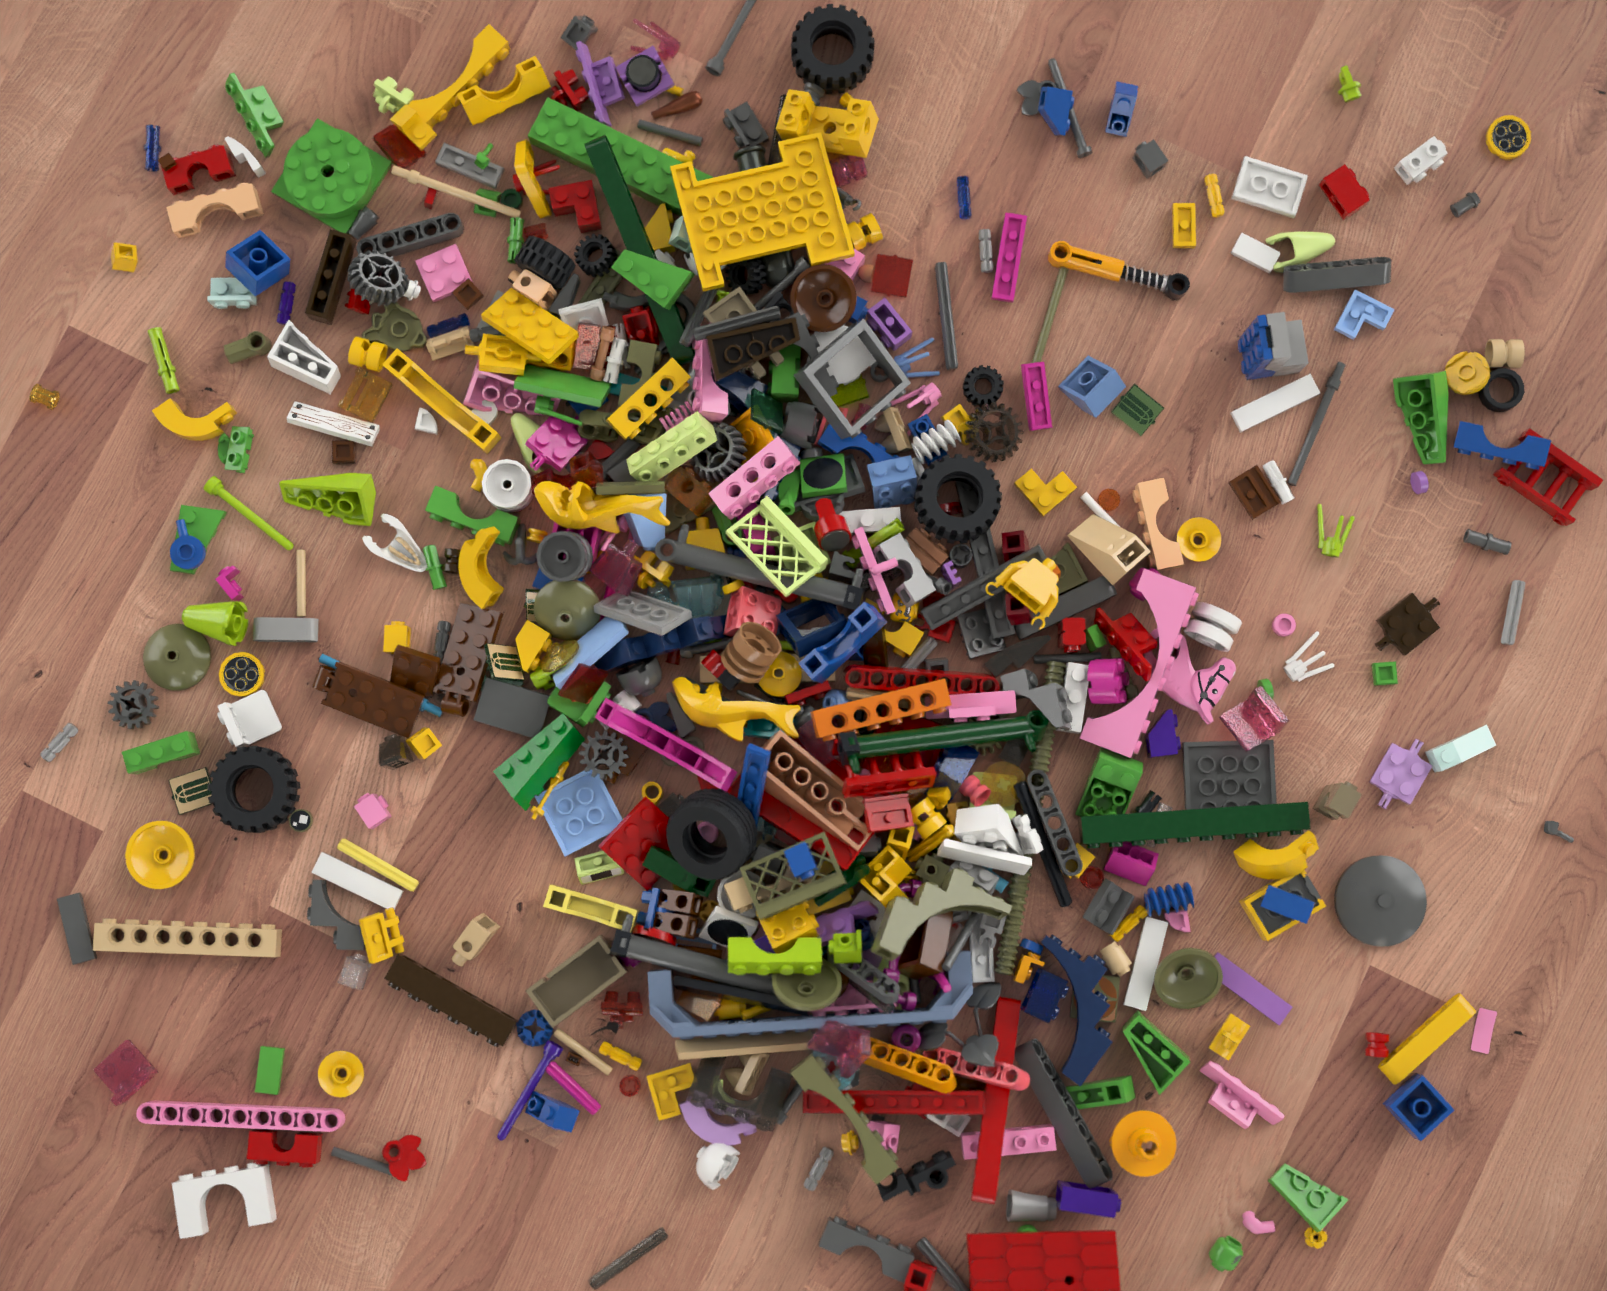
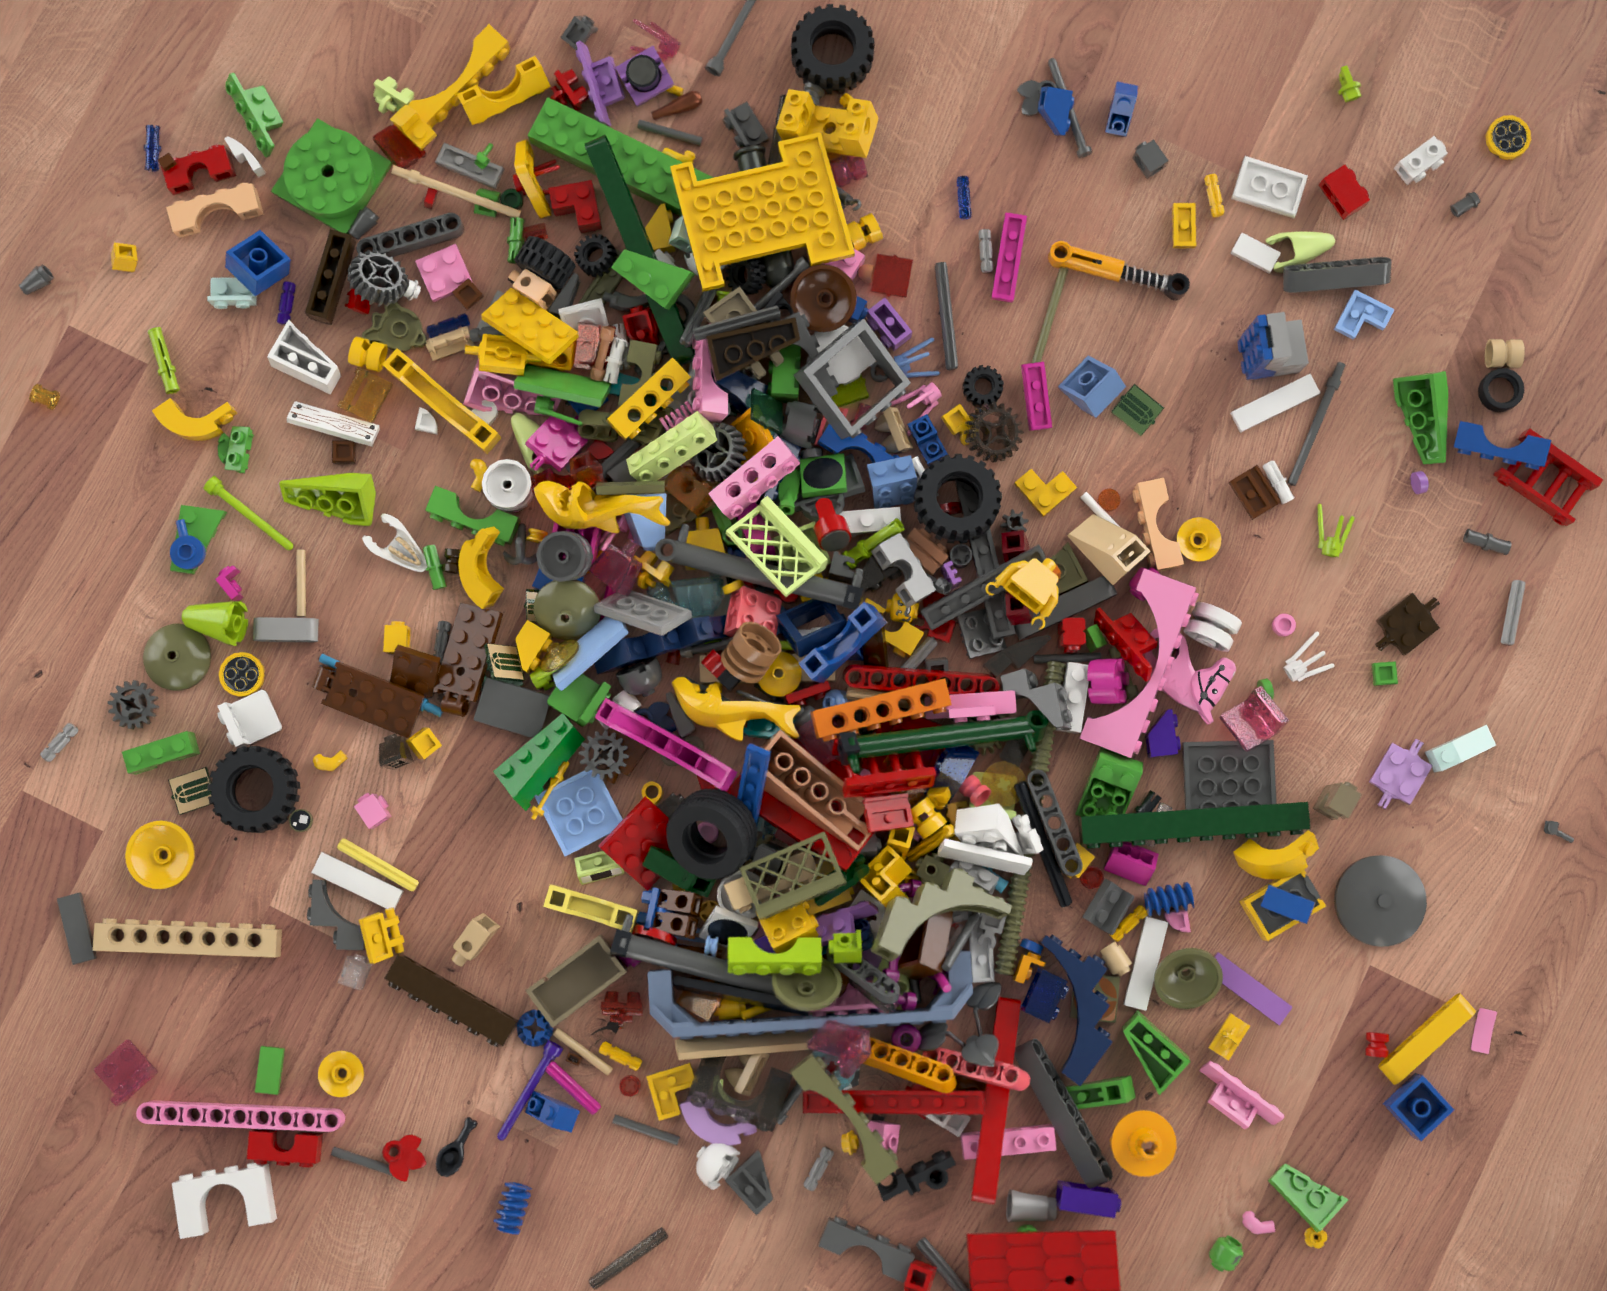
olive piece [224,331,272,364] -> none
clear red piece [558,663,609,704] -> none
blue brick [784,842,818,880] -> none
bright pink plate [851,527,899,615] -> none
white piece [911,420,961,464] -> none
yellow tile [1445,351,1490,395] -> none
none -> dark grey cone [19,264,54,295]
none -> yellow arm [313,750,348,771]
none -> black piece [435,1117,477,1177]
none -> blue piece [493,1182,532,1235]
none -> dark grey bar [612,1114,680,1145]
none -> light blue bush [704,935,719,957]
none -> dark grey wing [725,1150,773,1215]
none -> dark grey gear [1000,509,1029,532]

